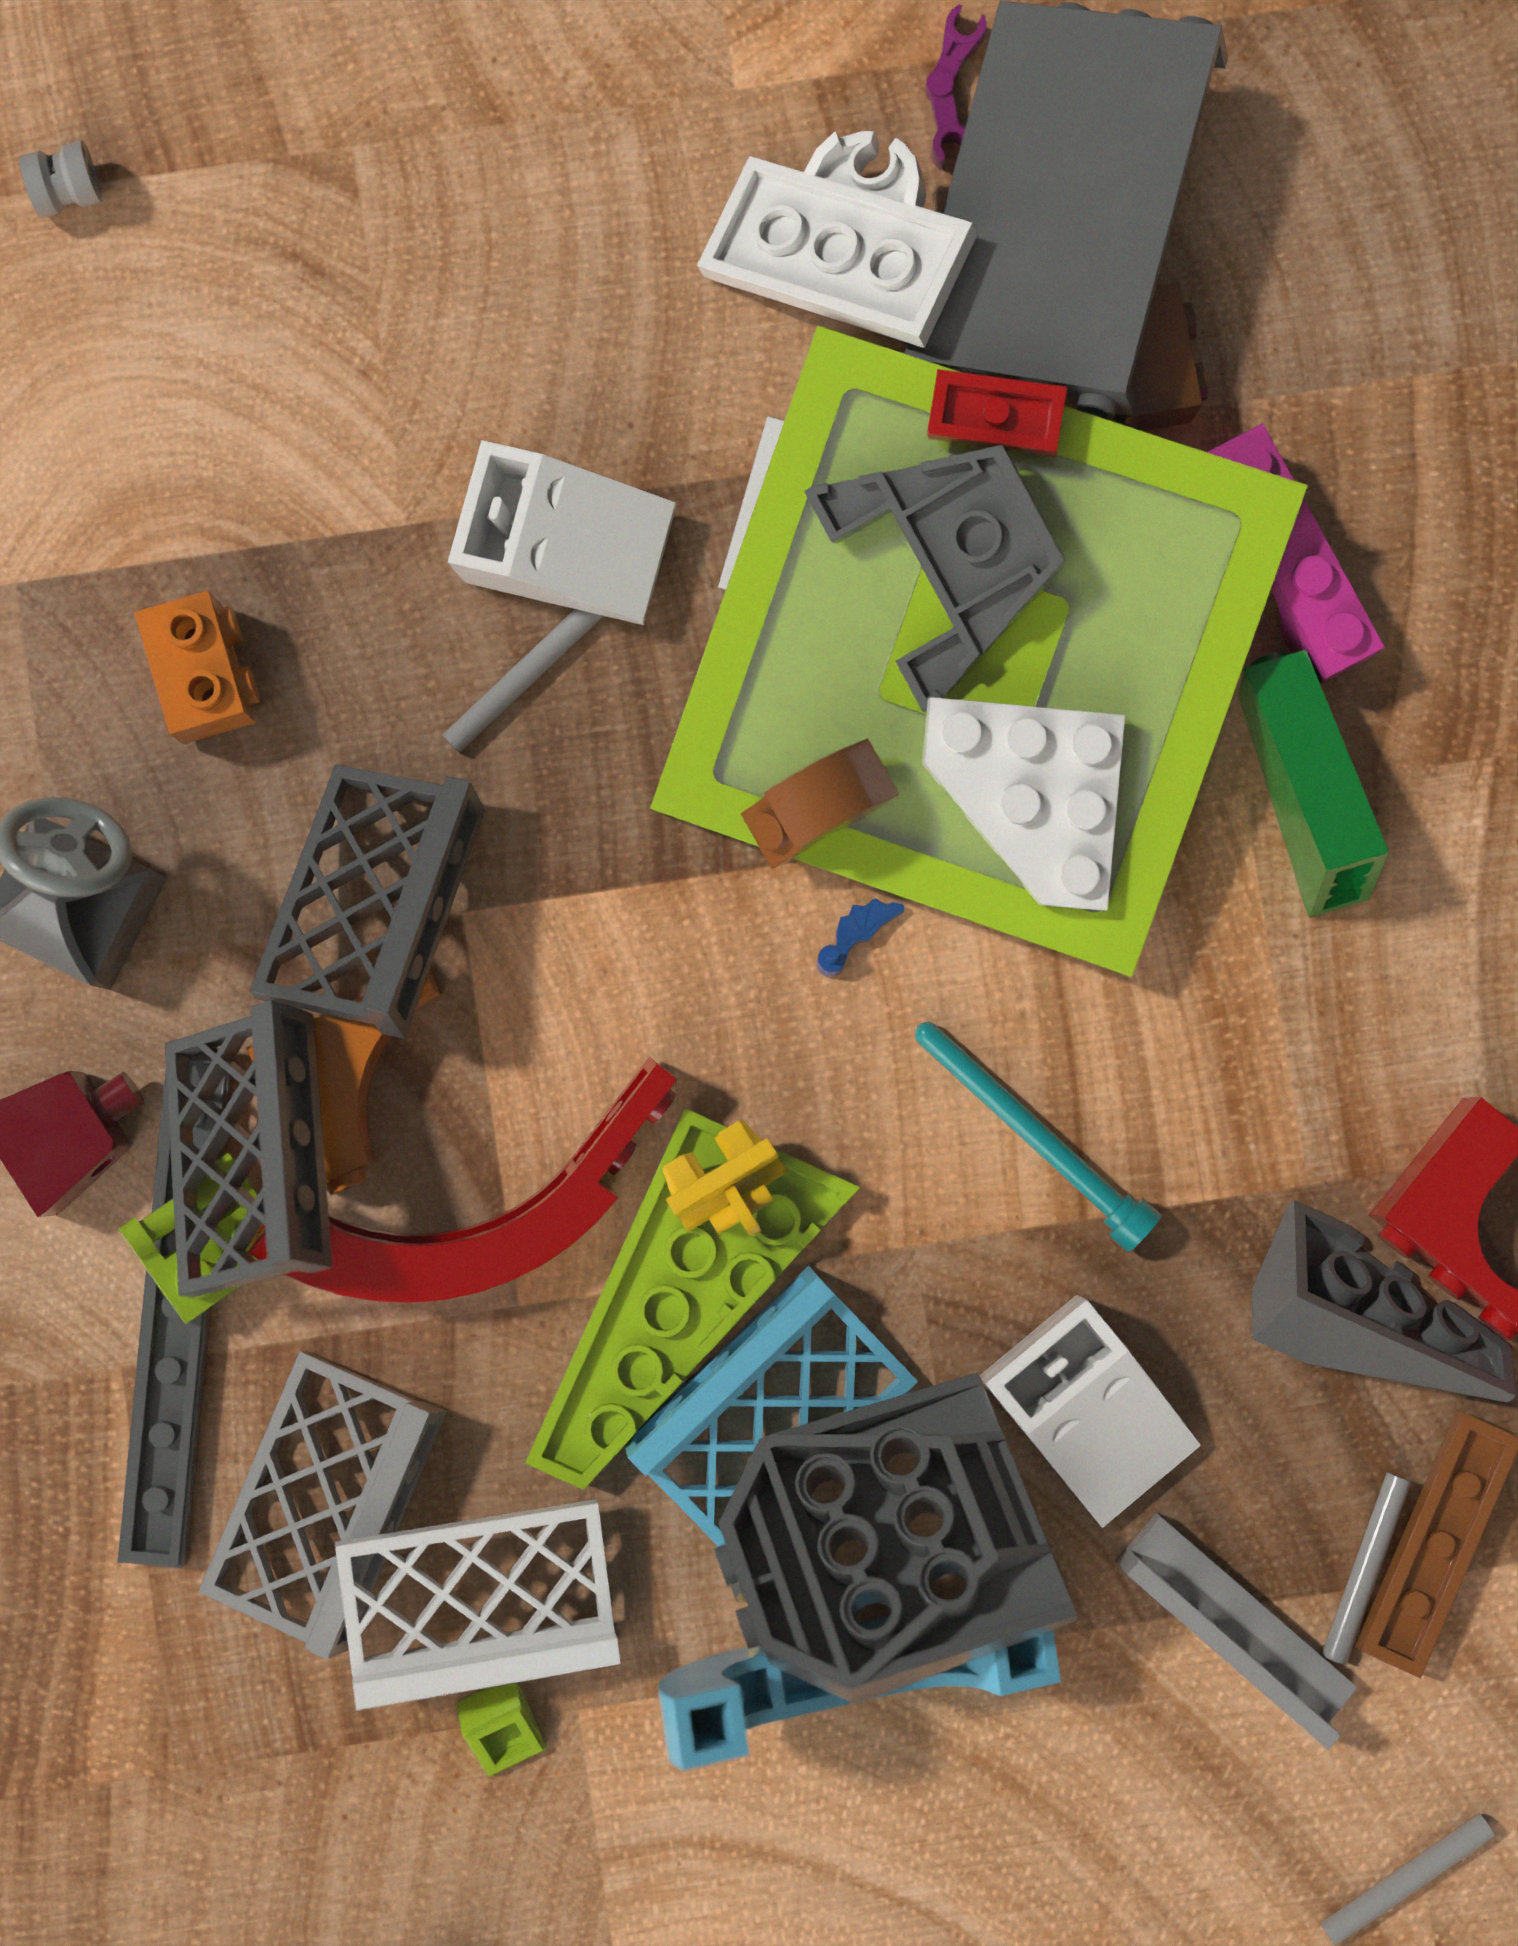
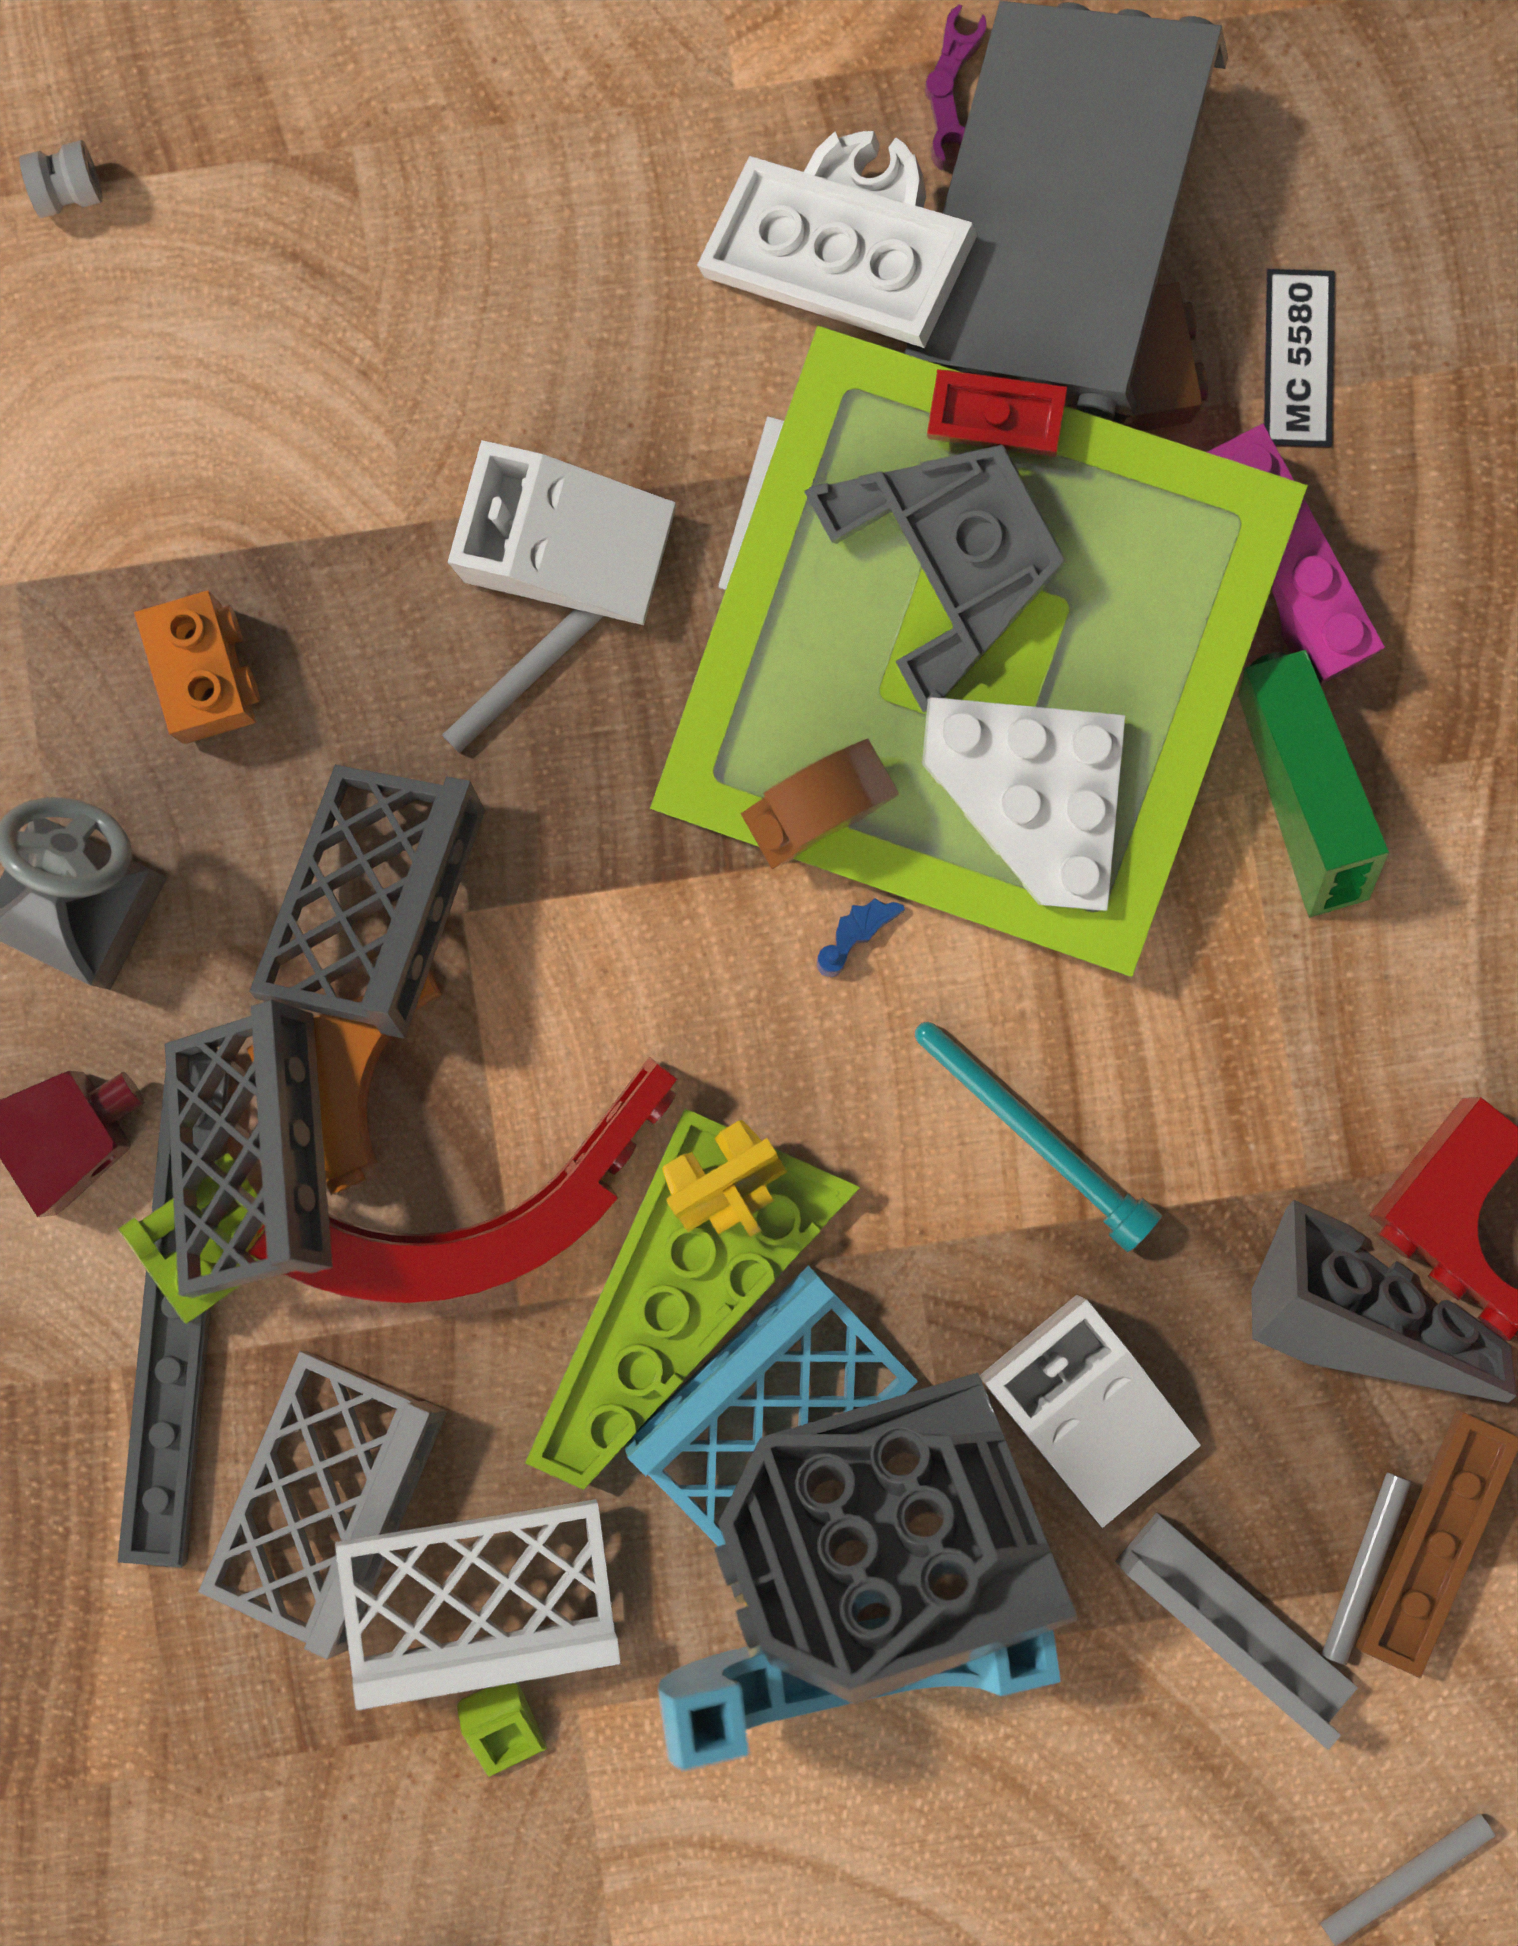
none -> sticker [1264,269,1335,447]

